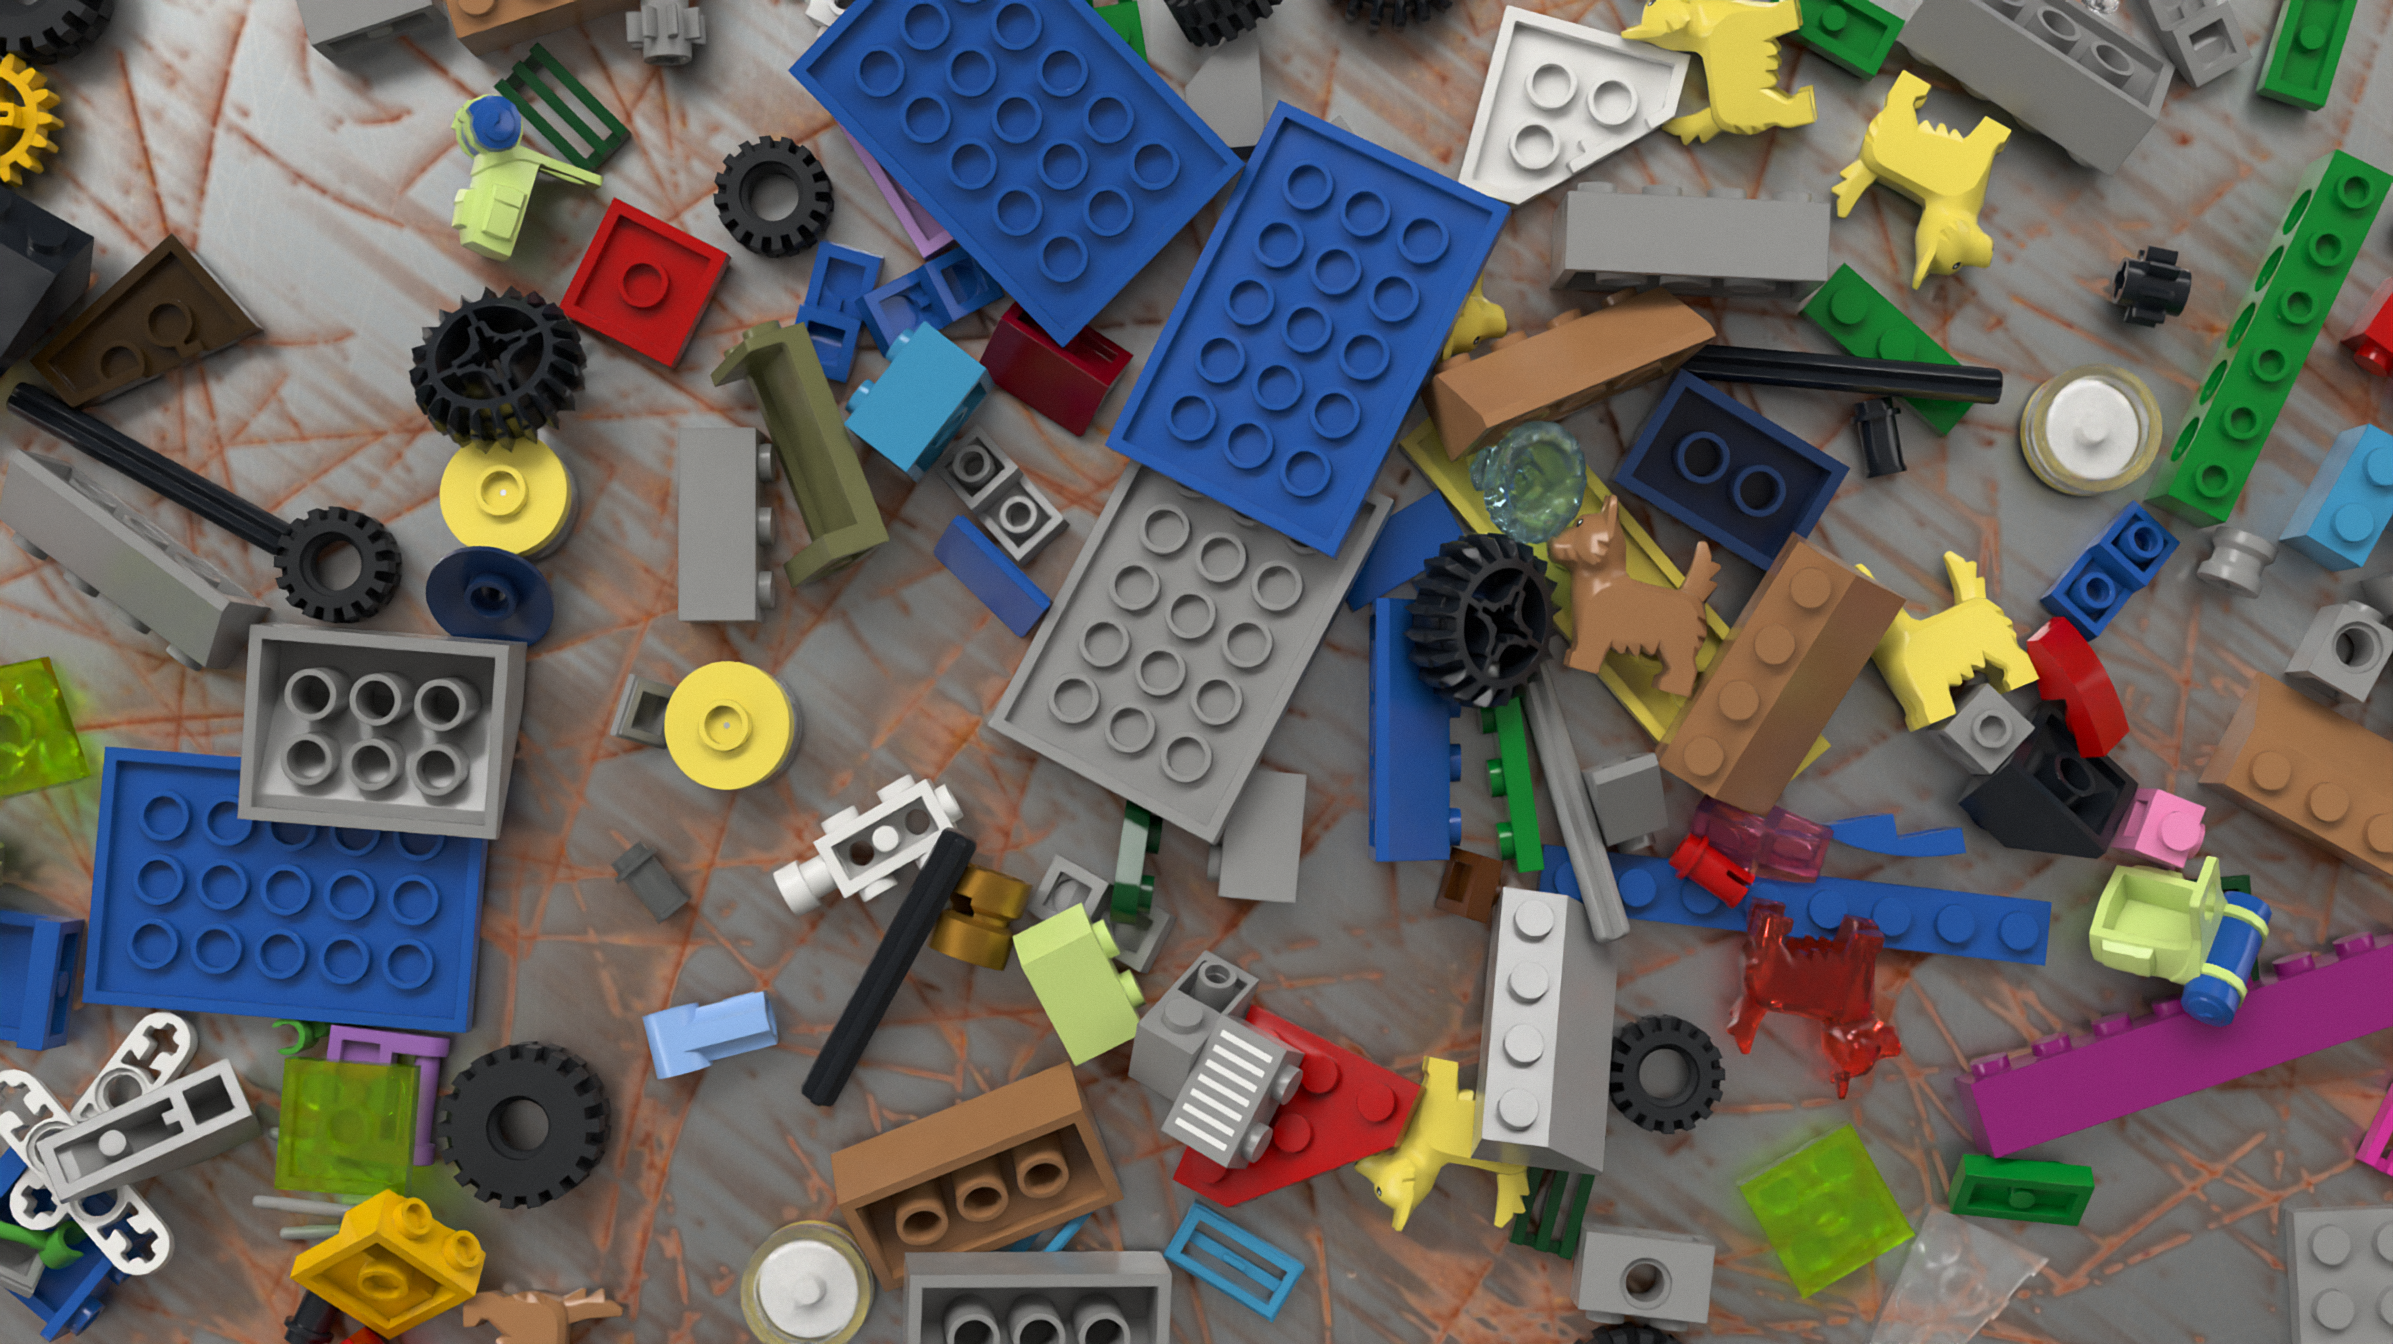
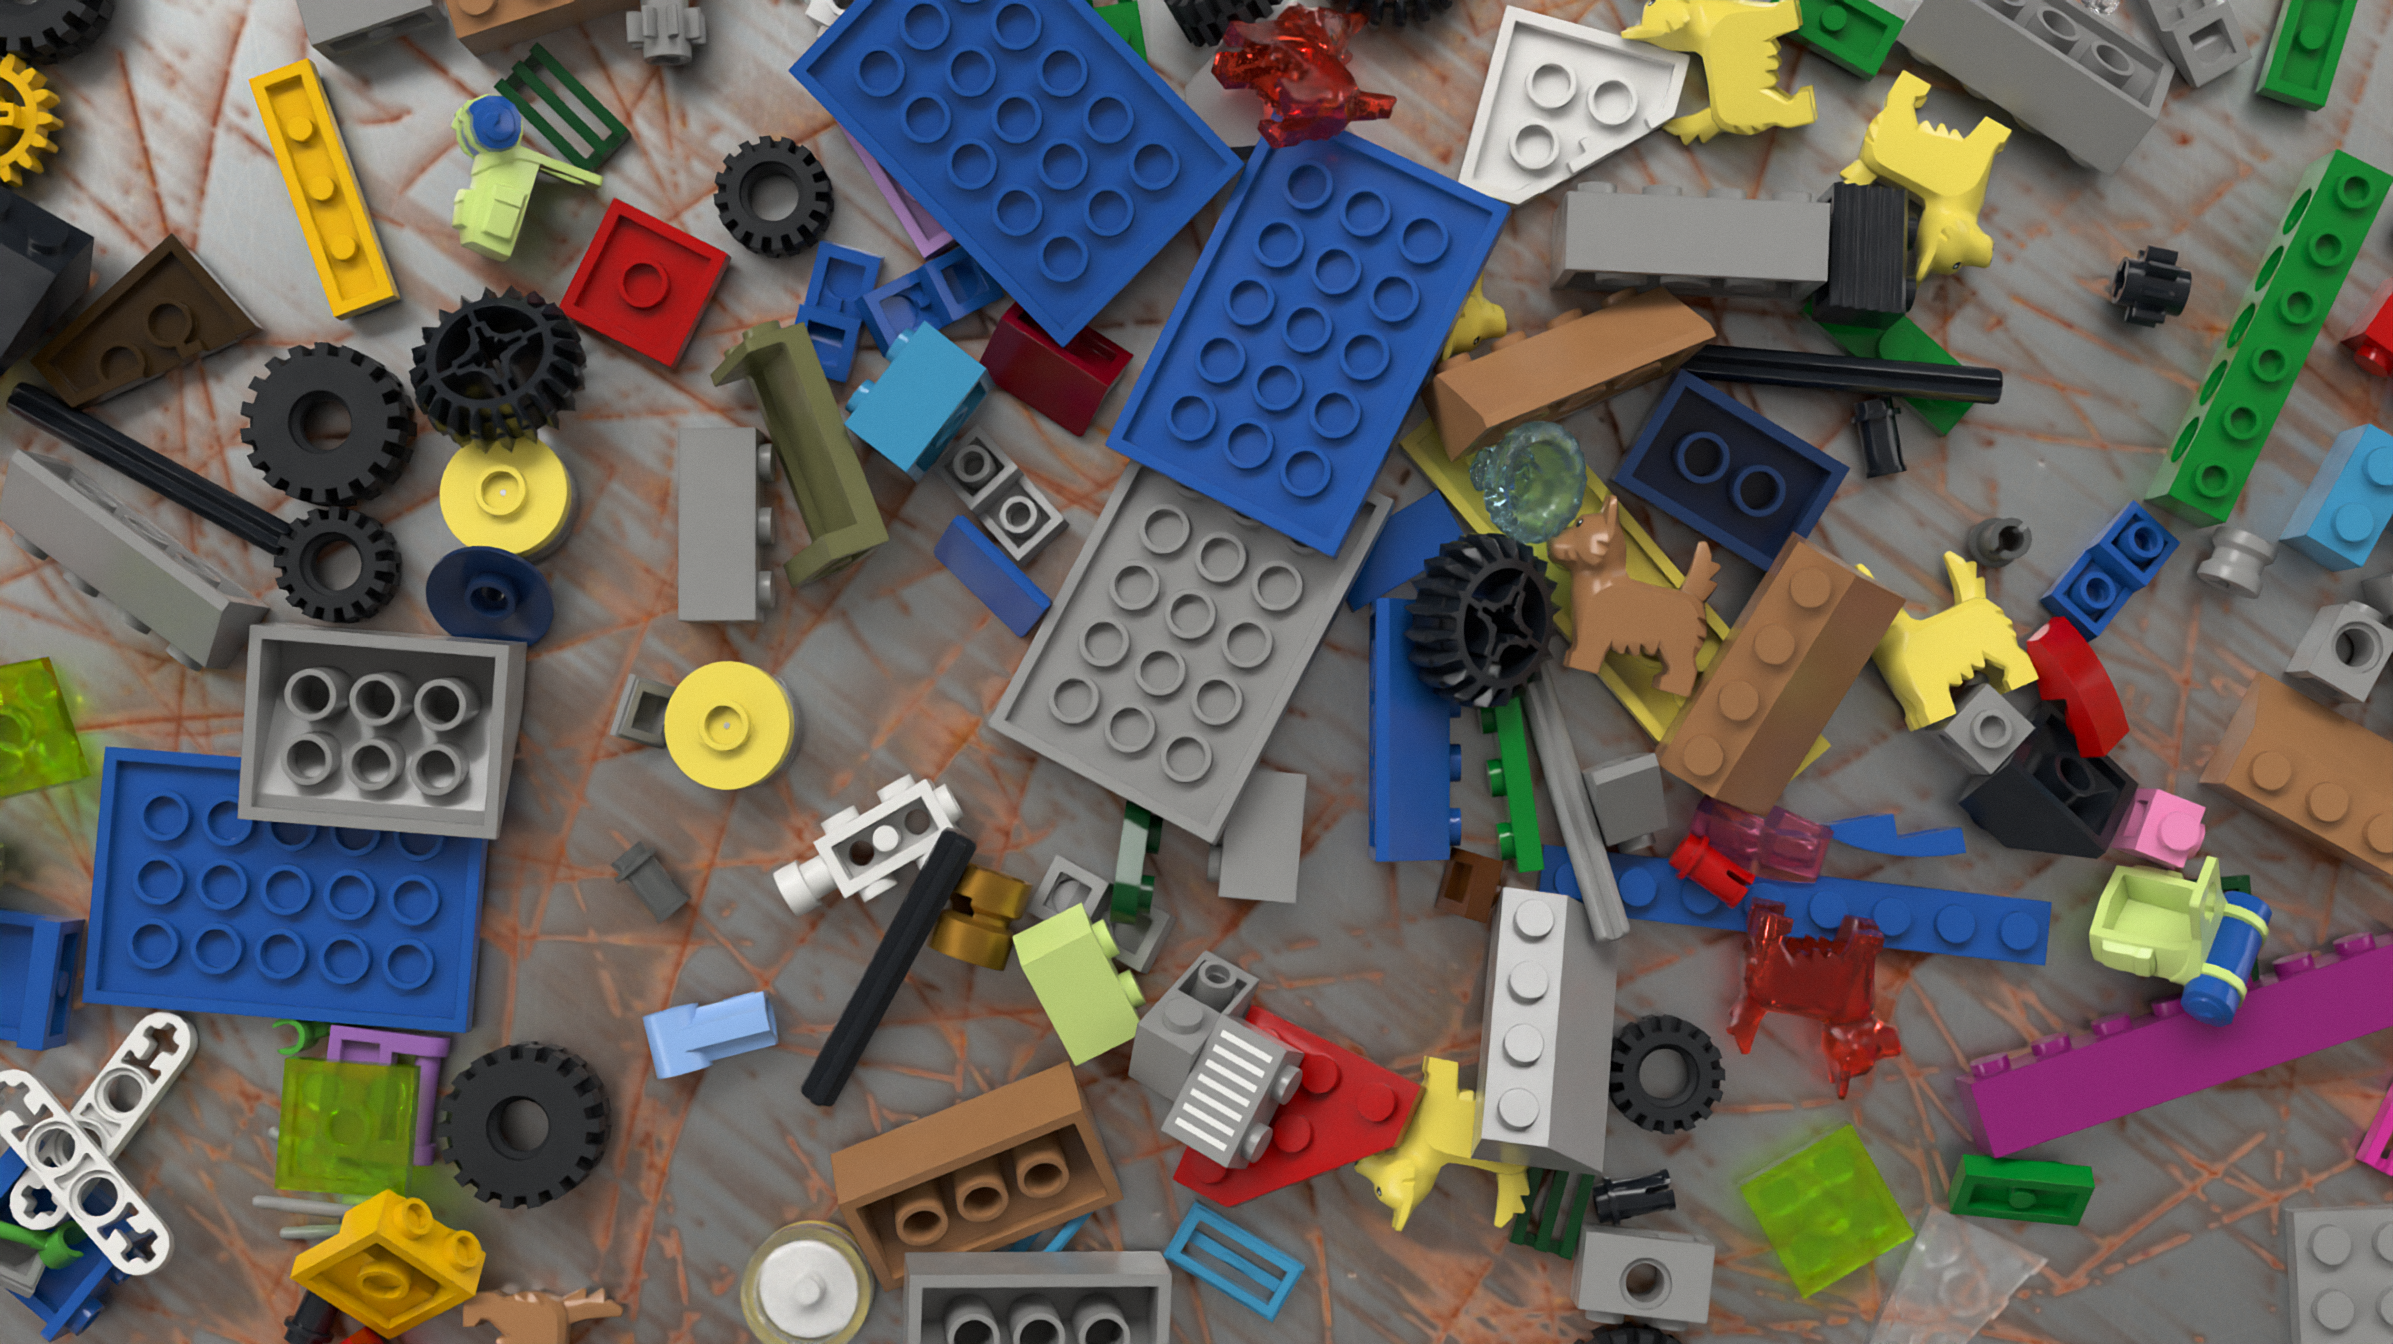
light grey slope [36,1058,263,1204] -> none
clear piece [2020,363,2162,496] -> none
none -> black tyre [240,342,417,508]
none -> yellow plate [248,58,401,321]
none -> clear red animal [1211,1,1397,149]
none -> black pin [1591,1169,1676,1227]
none -> black brick [1811,181,1918,330]
none -> dark grey pin [1969,517,2032,568]

